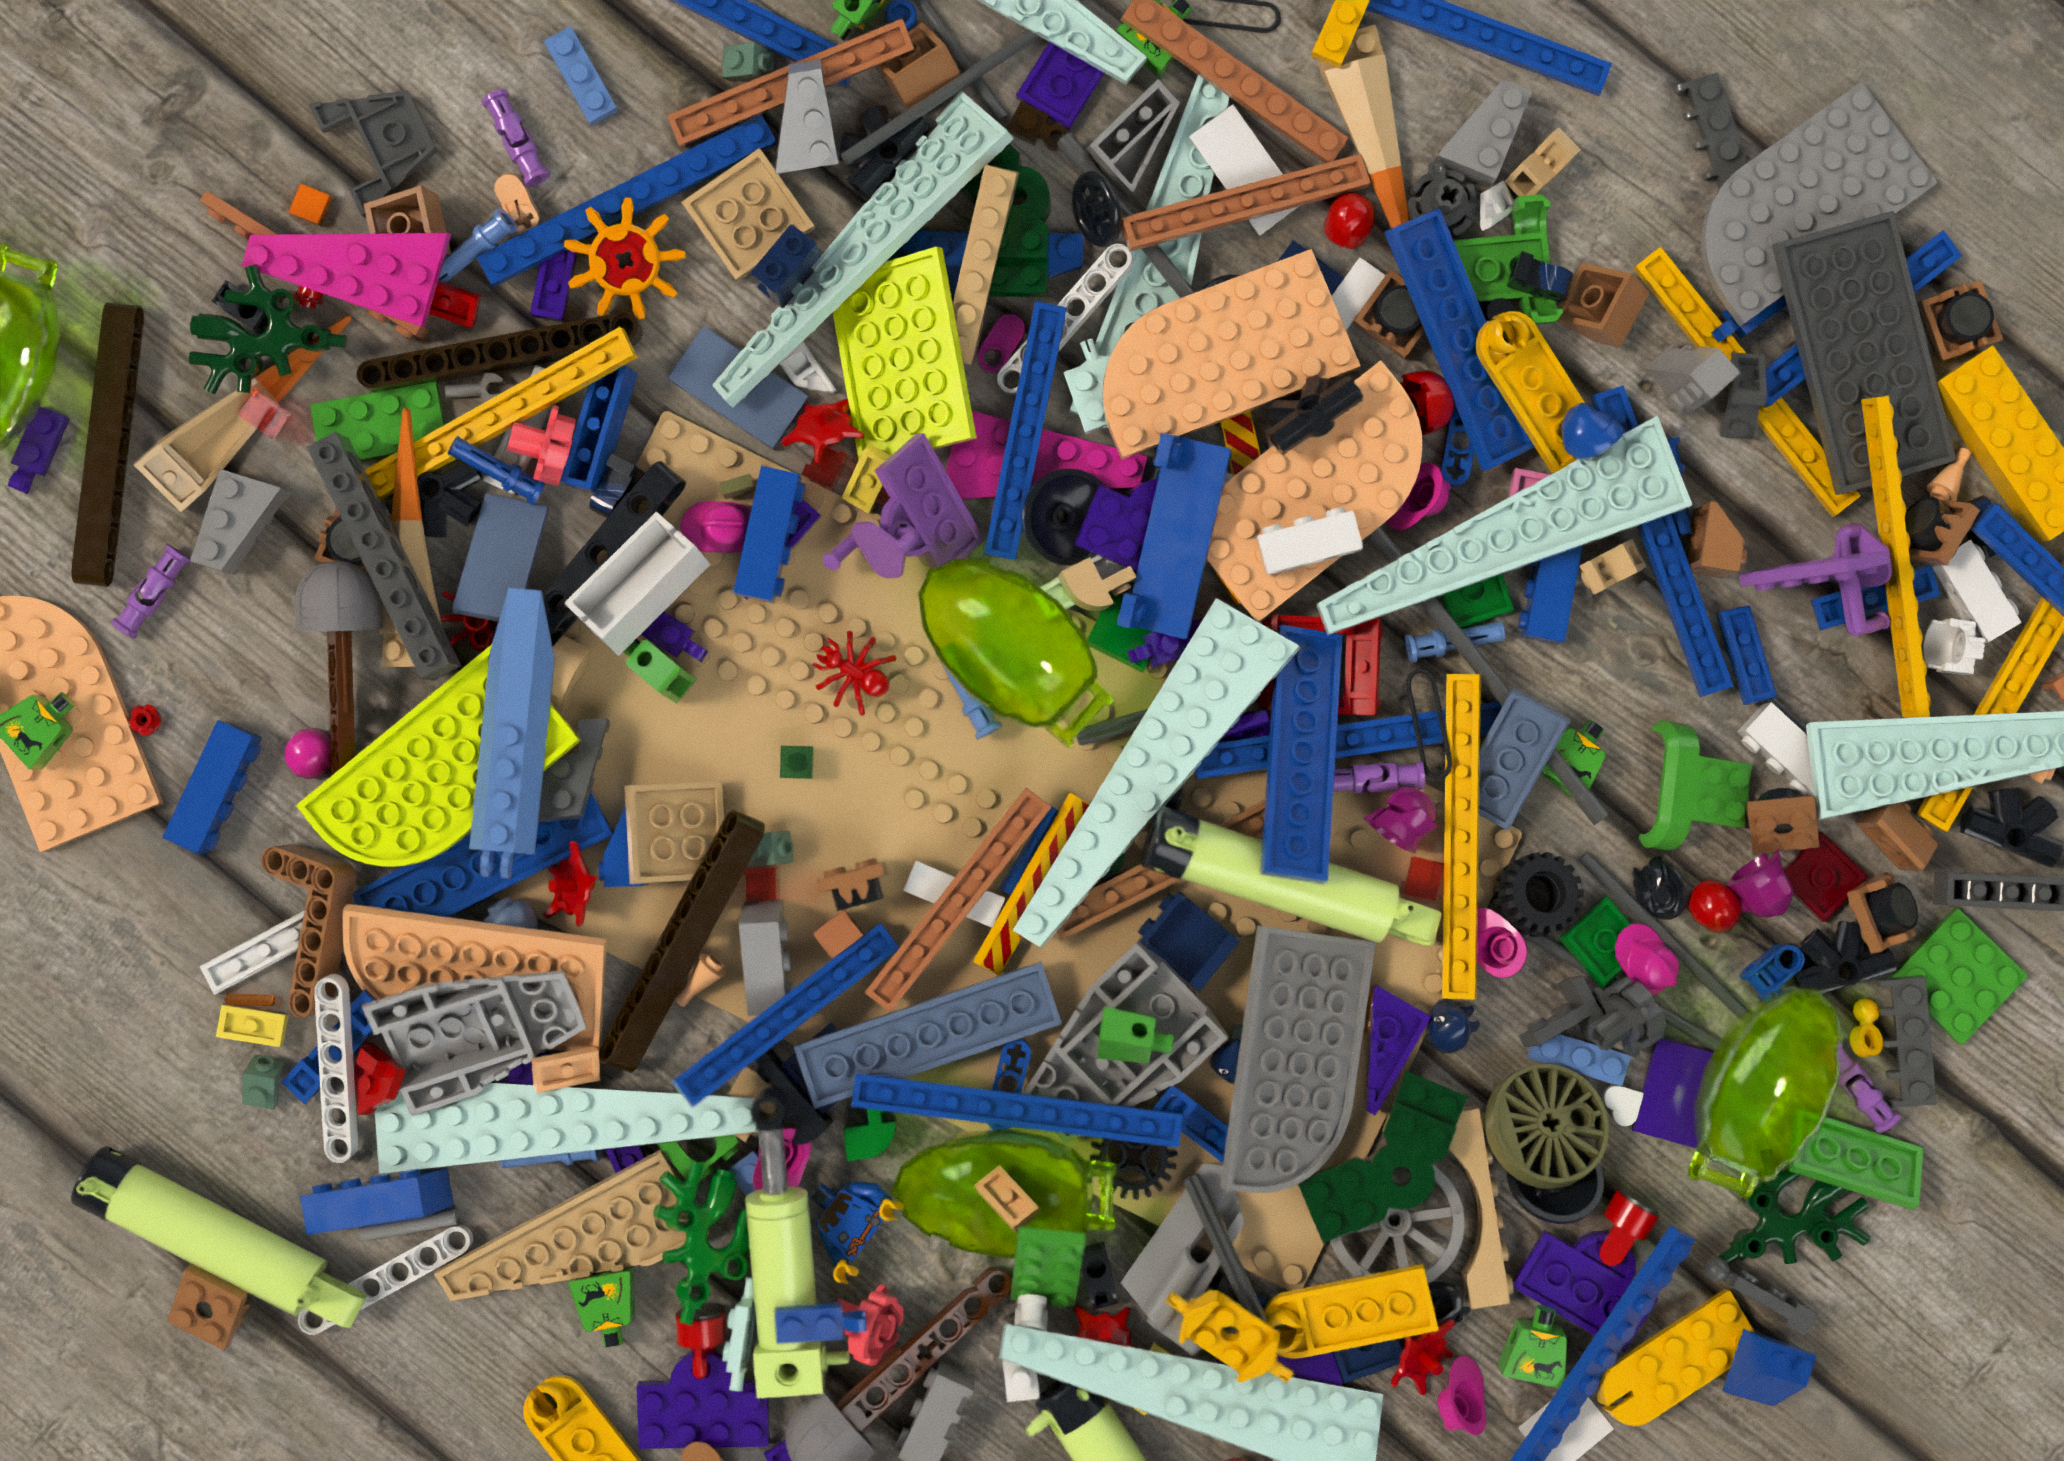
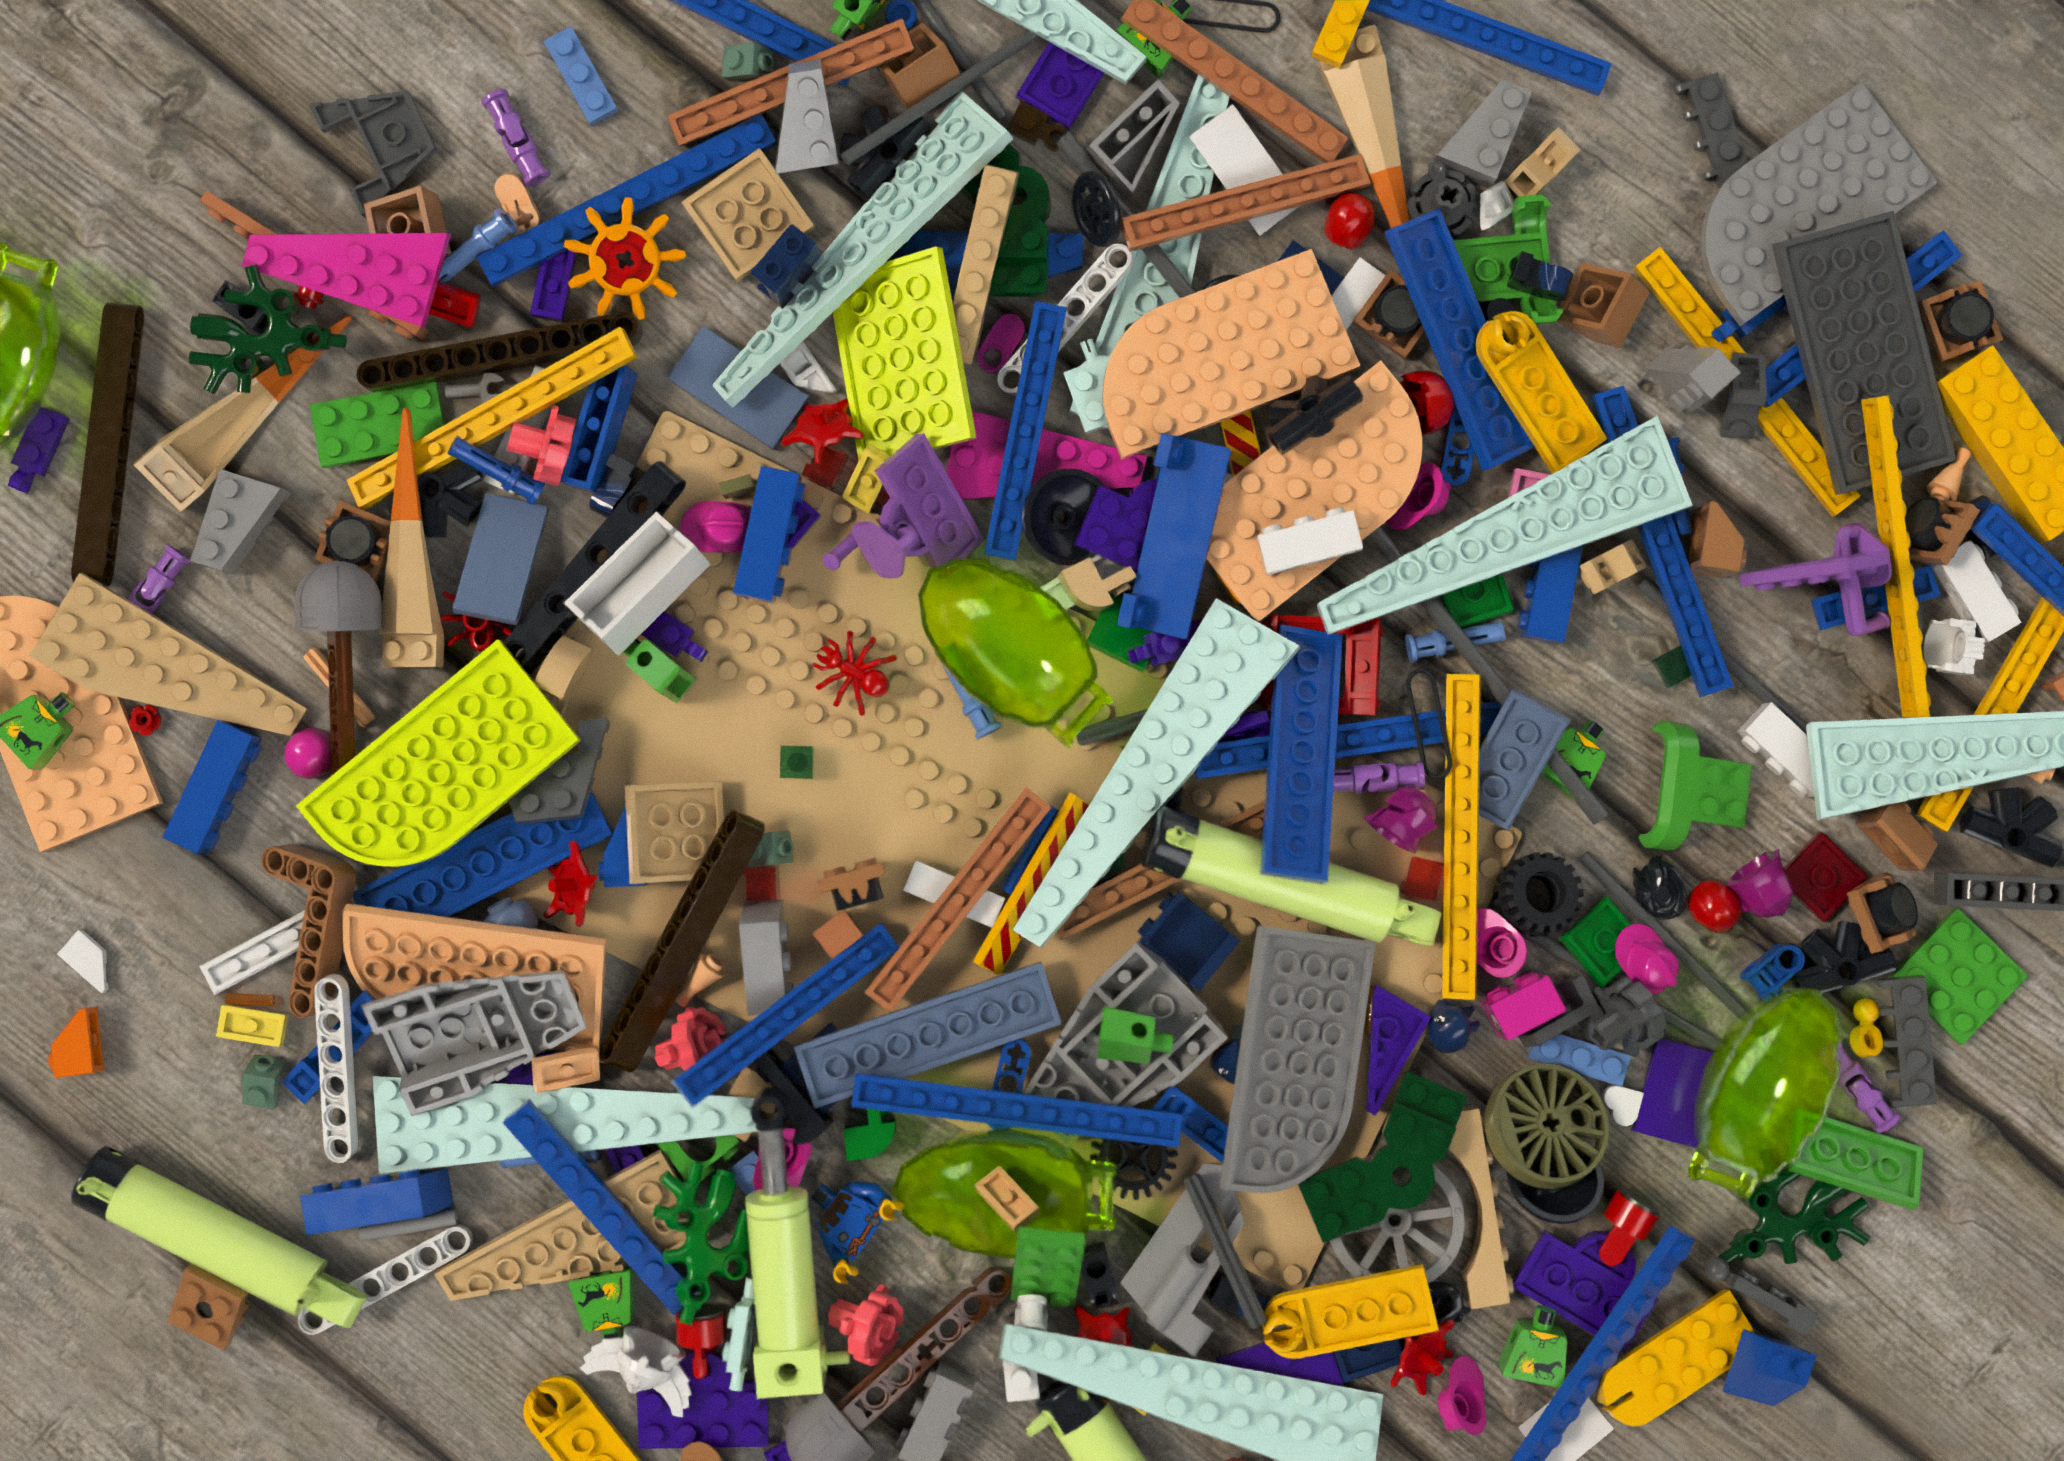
clear red panel [238,388,291,440] -> none
orange tile [288,183,333,227] -> none
dark grey brick [307,432,461,681] -> none
red plate [354,1042,406,1115] -> none
medium blue hinge [469,588,555,879] -> none
blue plate [775,1303,866,1344] -> none
yellow plate [1165,1290,1293,1383] -> none
blue piece [1562,403,1625,459] -> none
blue tile [1716,605,1777,705] -> none
medium nougat piece [1747,788,1819,853] -> none
none -> tan wing [29,573,309,736]
none -> orange slope [48,1006,105,1078]
none -> white tile [57,929,109,993]
none -> light nougat axle [304,647,375,728]
none -> blue plate [503,1099,691,1315]
none -> white helmet [580,1325,692,1417]
none -> coral piece [654,1006,728,1072]
none -> dark pink brick [1479,970,1567,1041]
none -> clear green plate [1652,645,1692,688]

